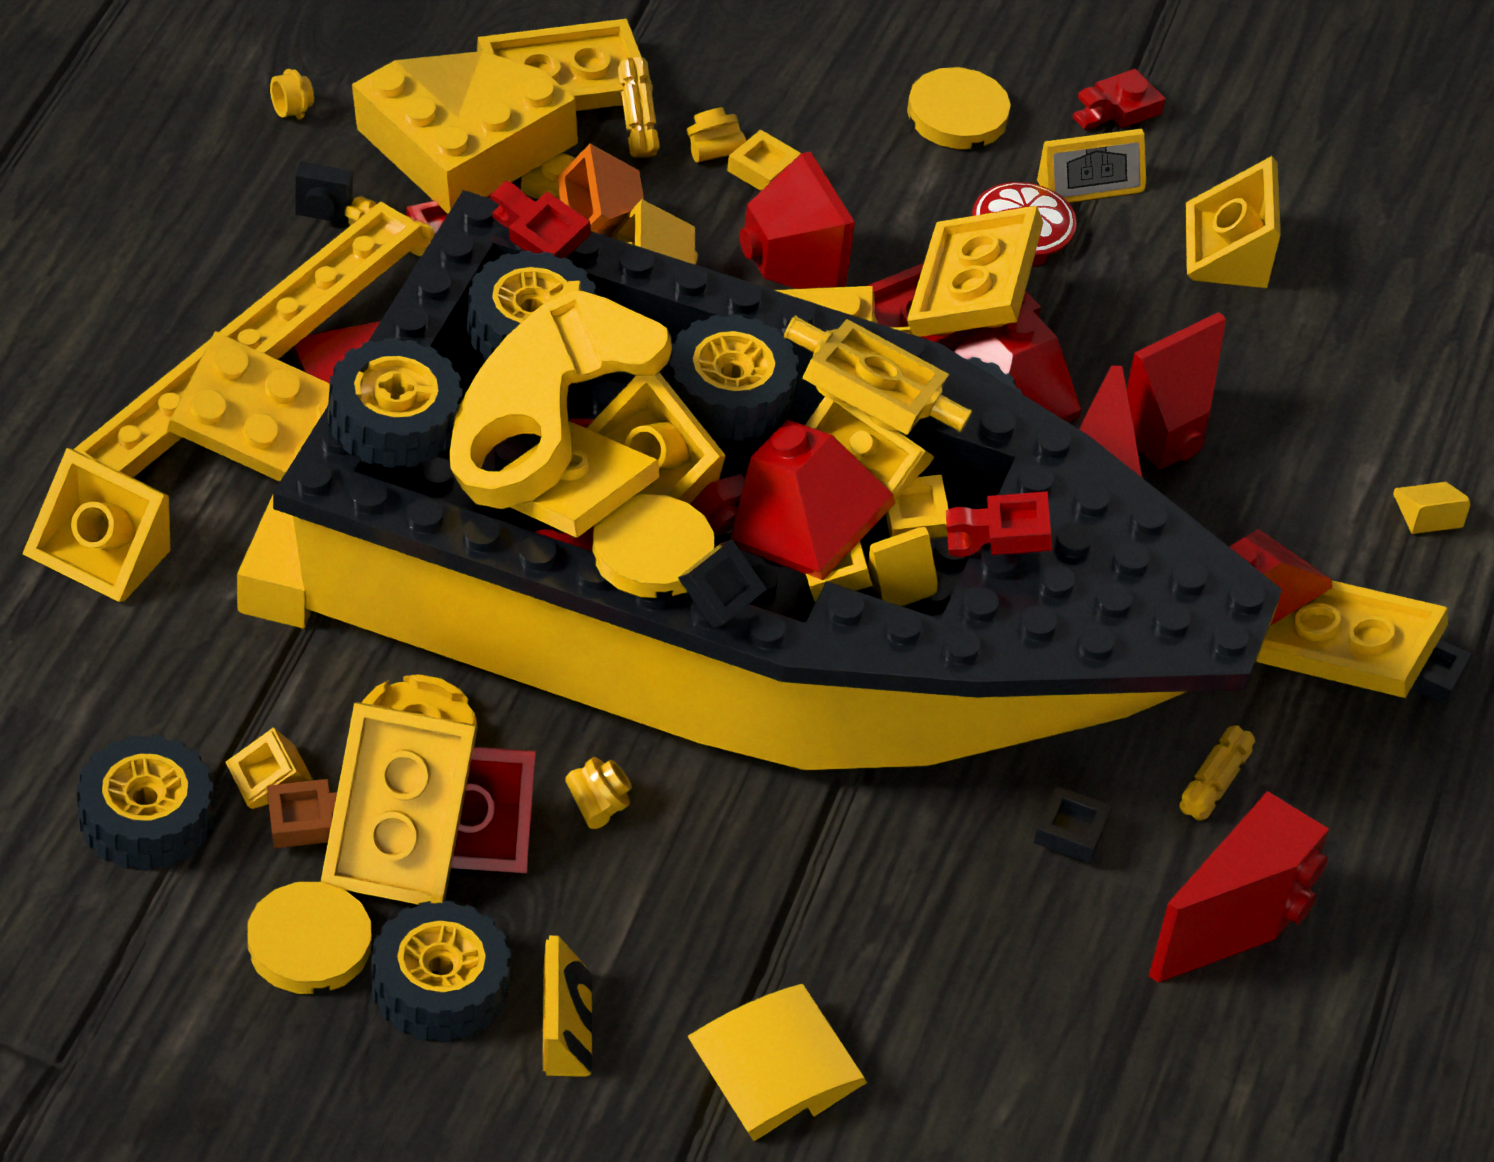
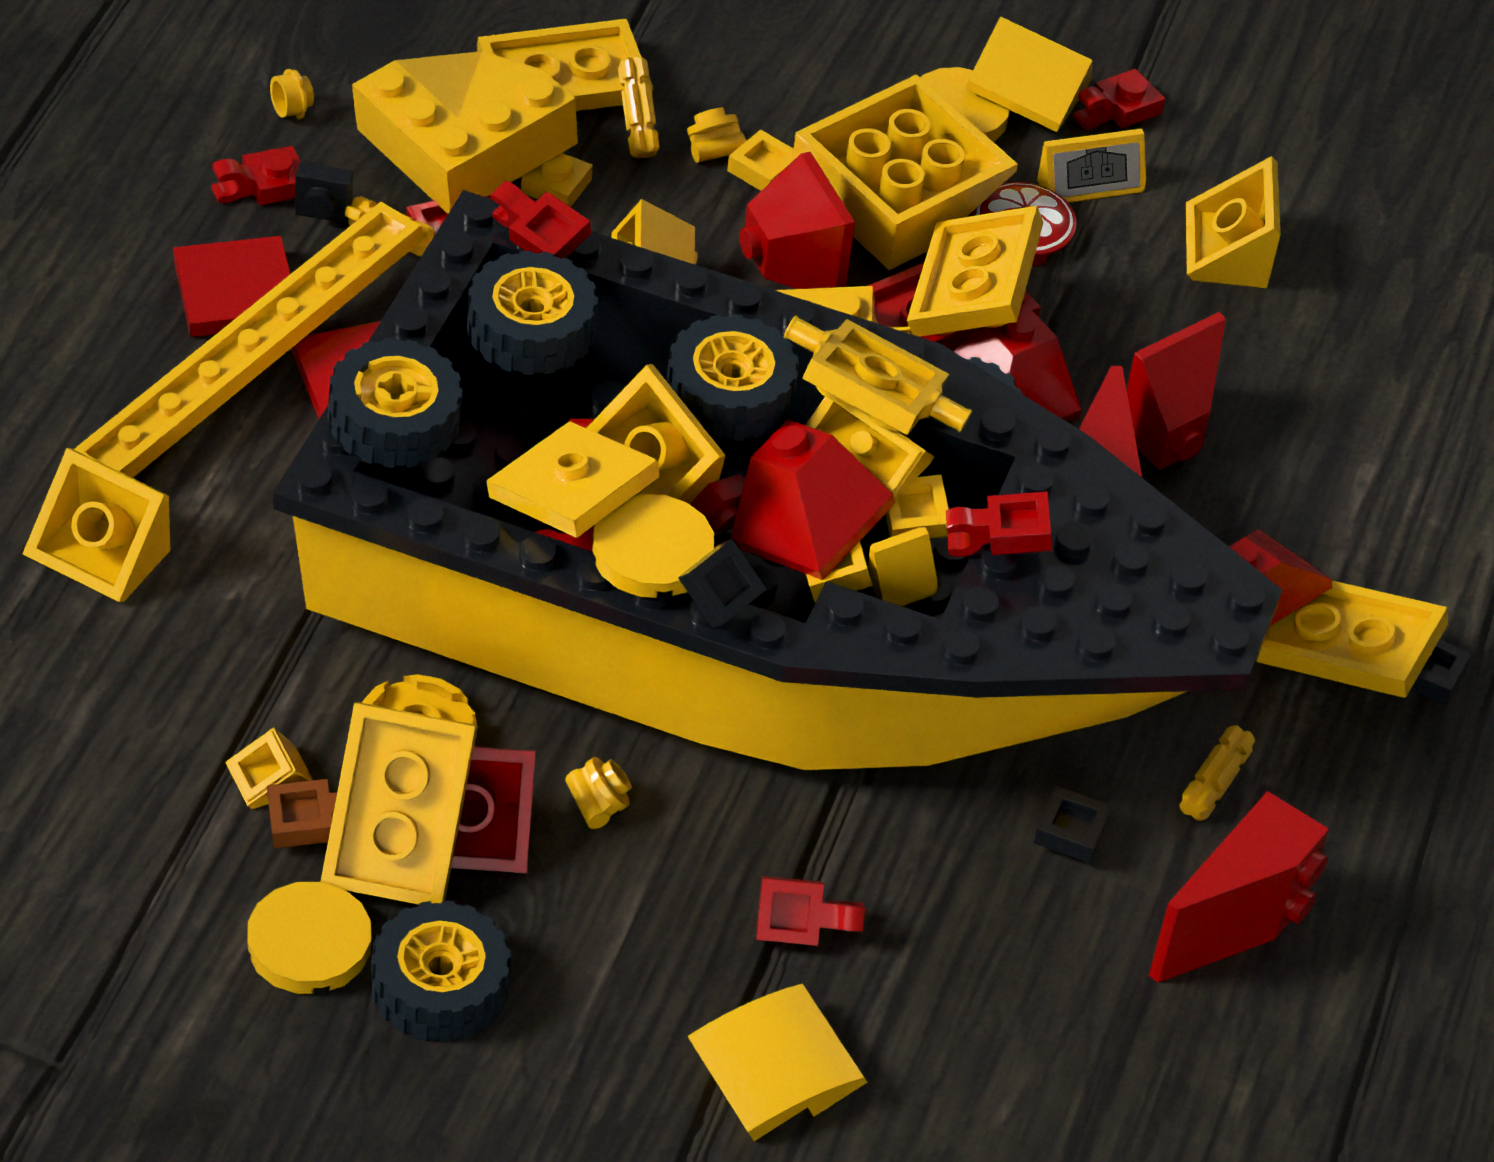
black wheel [77,735,214,871] -> none
yellow plate [167,331,330,482] -> none
yellow panel [237,495,312,629] -> none
yellow animal [450,281,672,509] -> none
yellow slope [543,935,592,1077] -> none
orange slope [557,144,644,238] -> none
yellow slope [1393,482,1471,534] -> none
none -> red tile [173,236,290,337]
none -> red plate [211,146,301,206]
none -> red plate [756,876,865,946]
none -> yellow slope [792,74,1018,271]
none -> yellow slope [965,16,1093,132]

